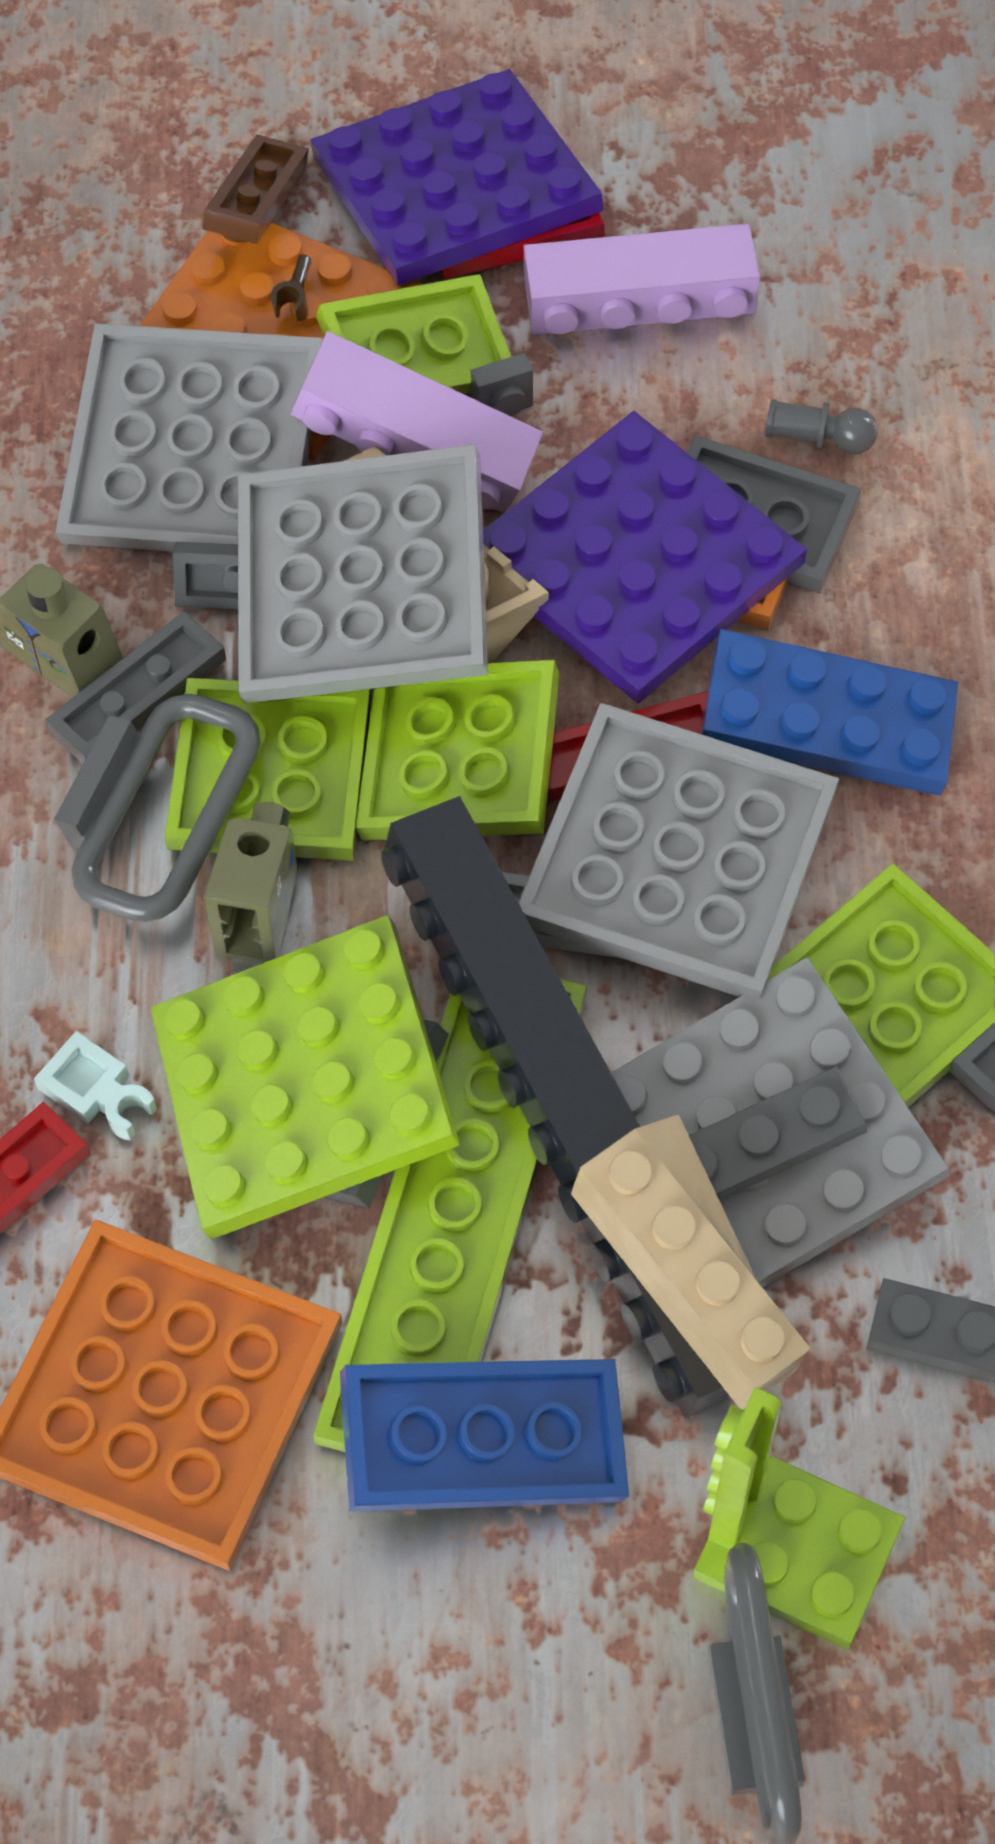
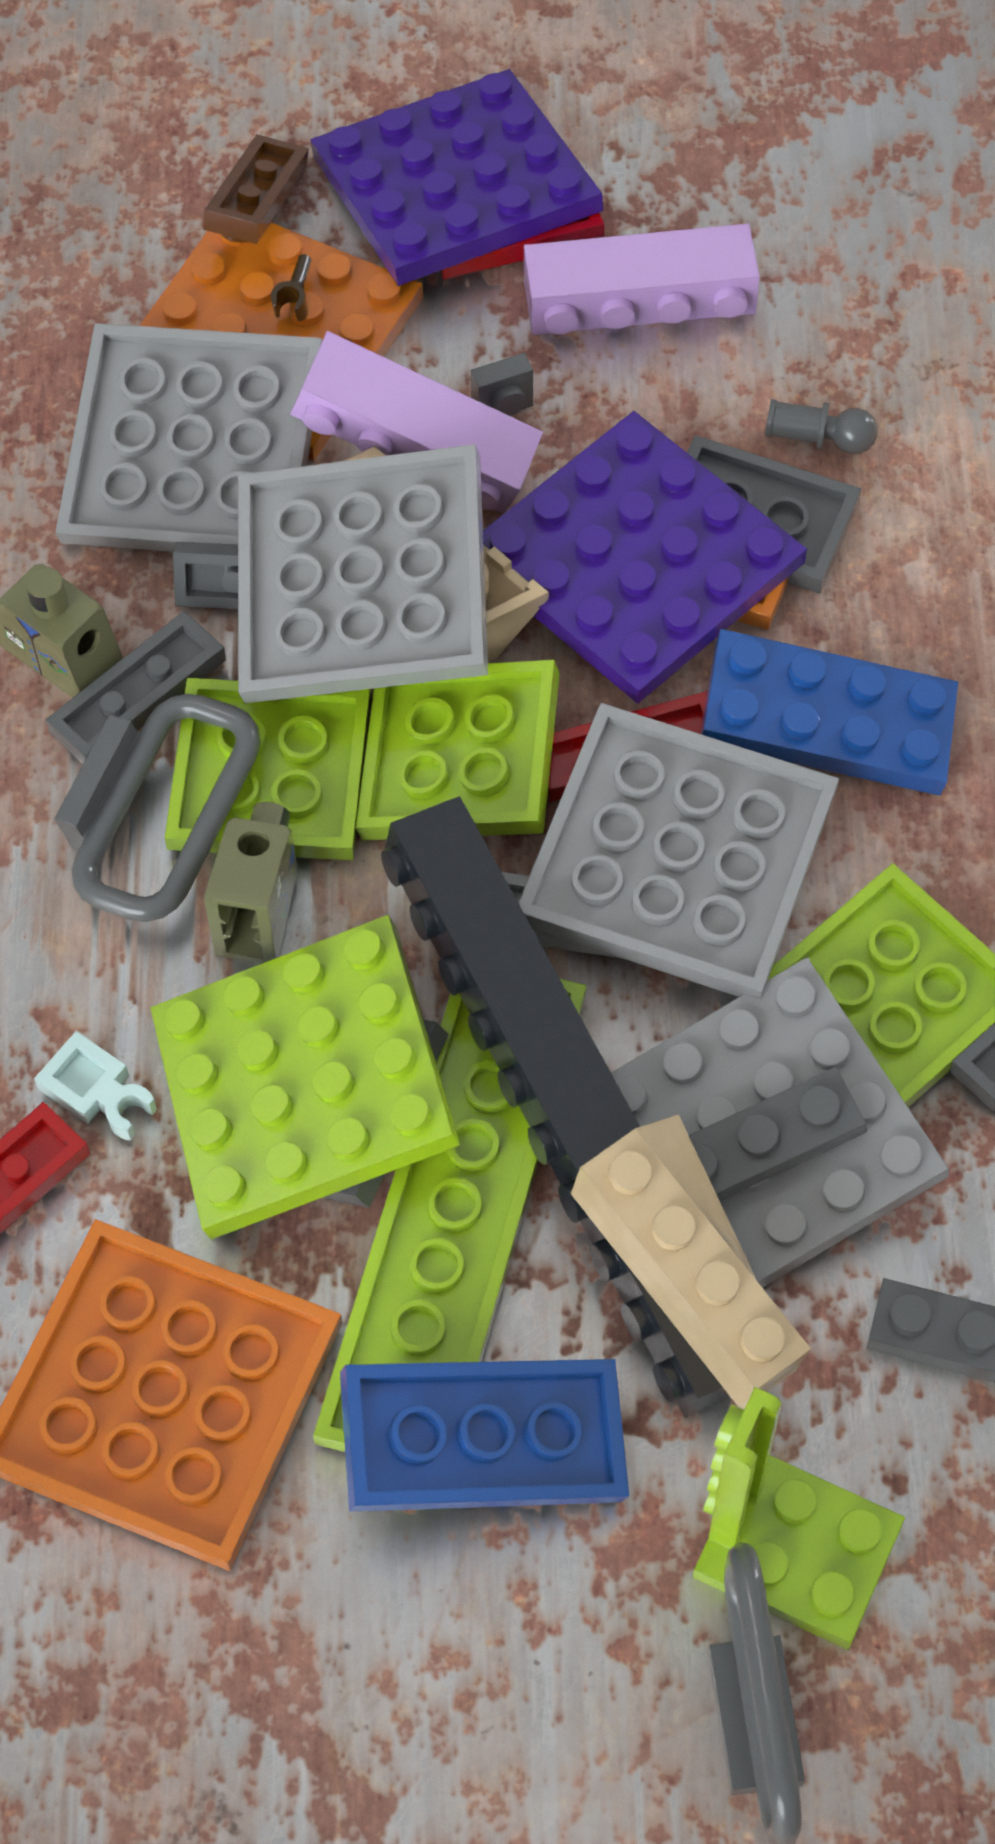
lime plate [316,274,511,394] -> none

